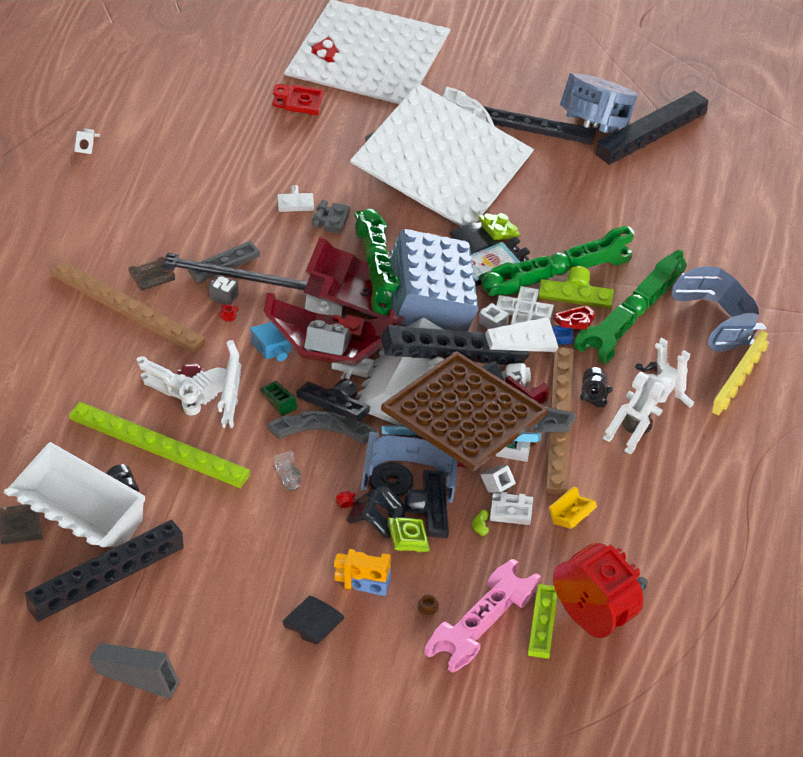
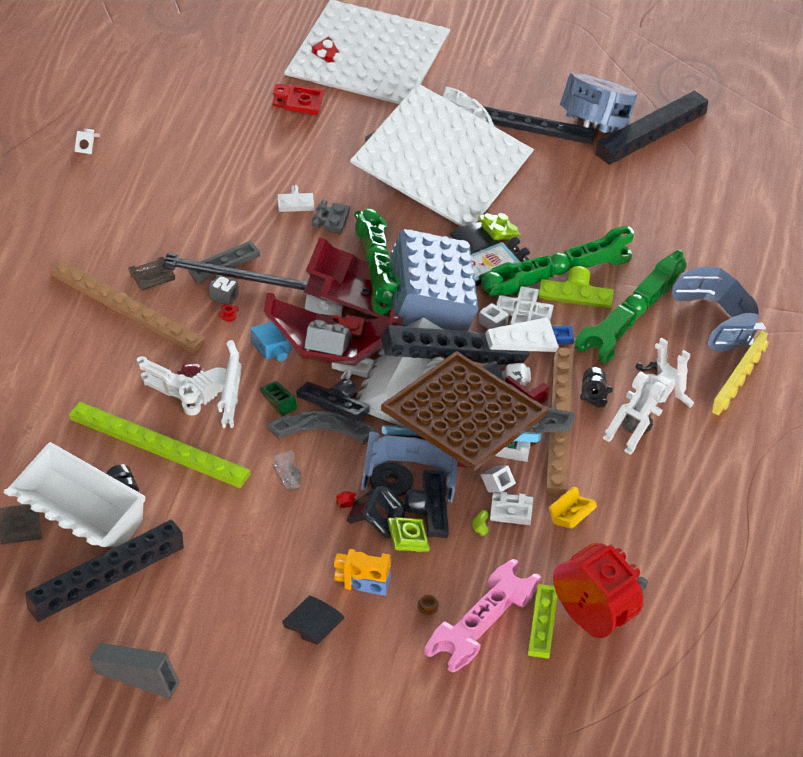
red plate [553,305,595,330] -> none

